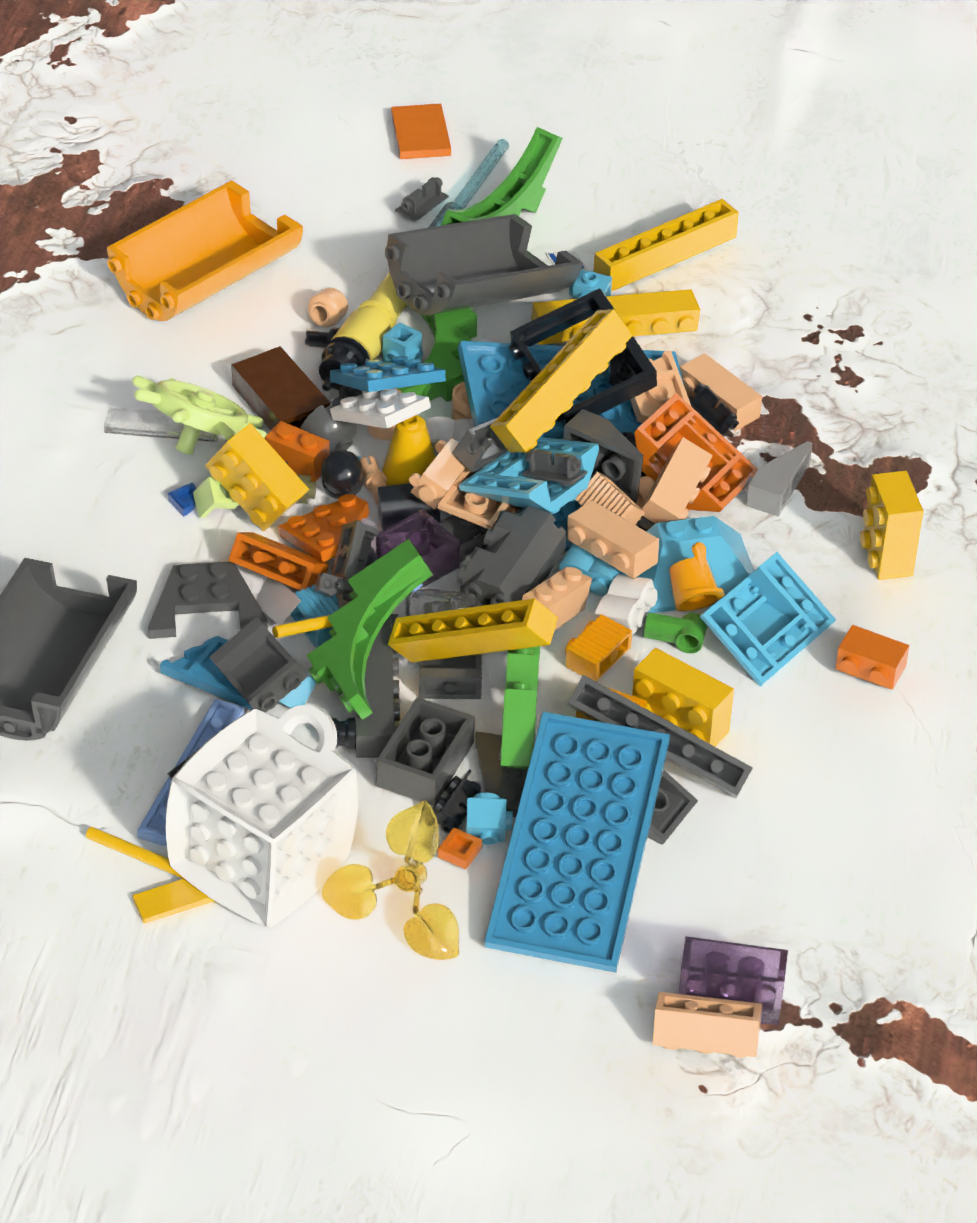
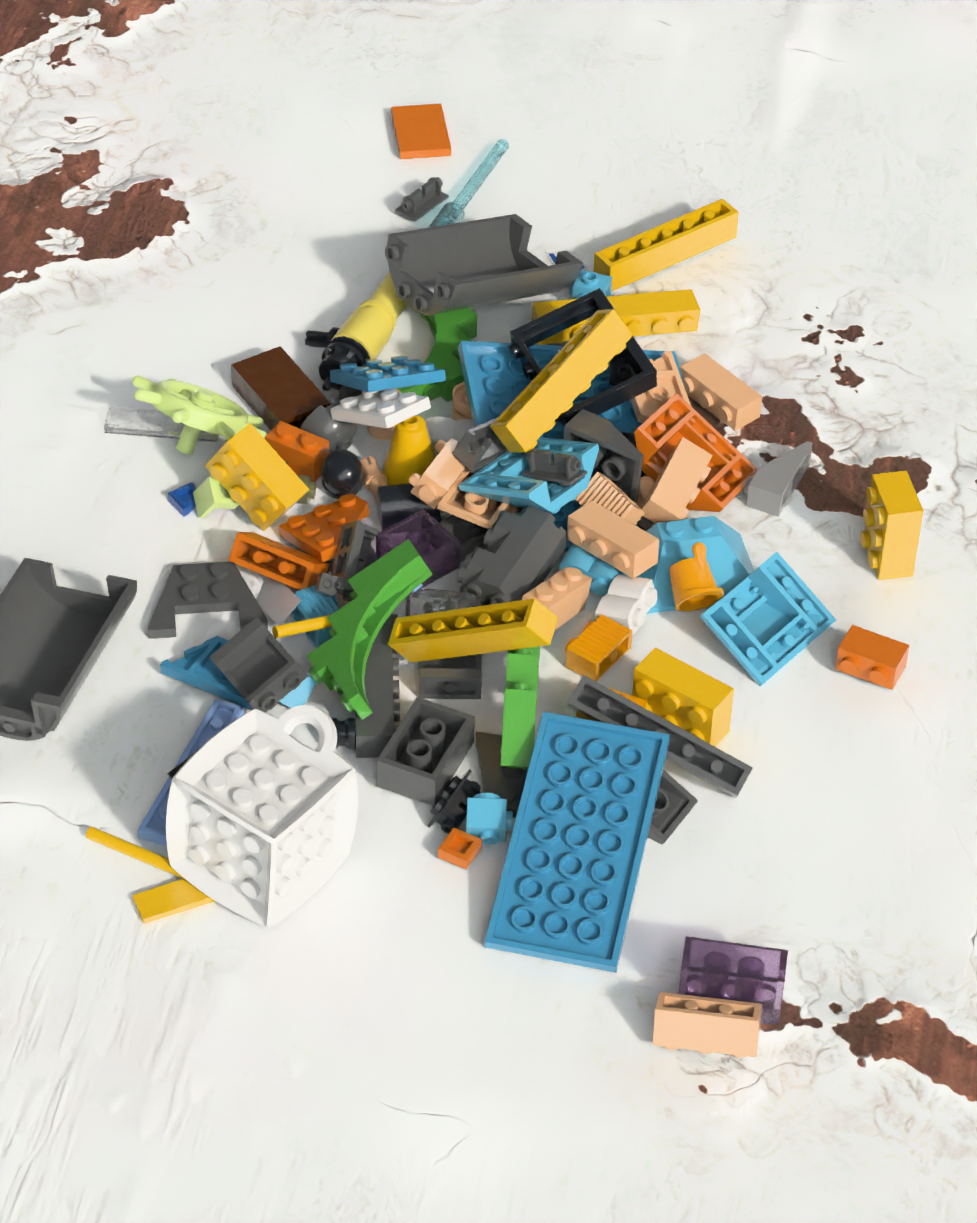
light orange cylinder [107,180,303,321] -> none
light nougat head [308,287,348,327] -> none
clear yellow plant [322,800,460,960] -> none
medium azure brick [383,322,423,363] -> none
bright green arch [440,127,563,226] -> none
bright green piece [644,612,708,654] -> none
black hinge [688,384,739,437] -> none

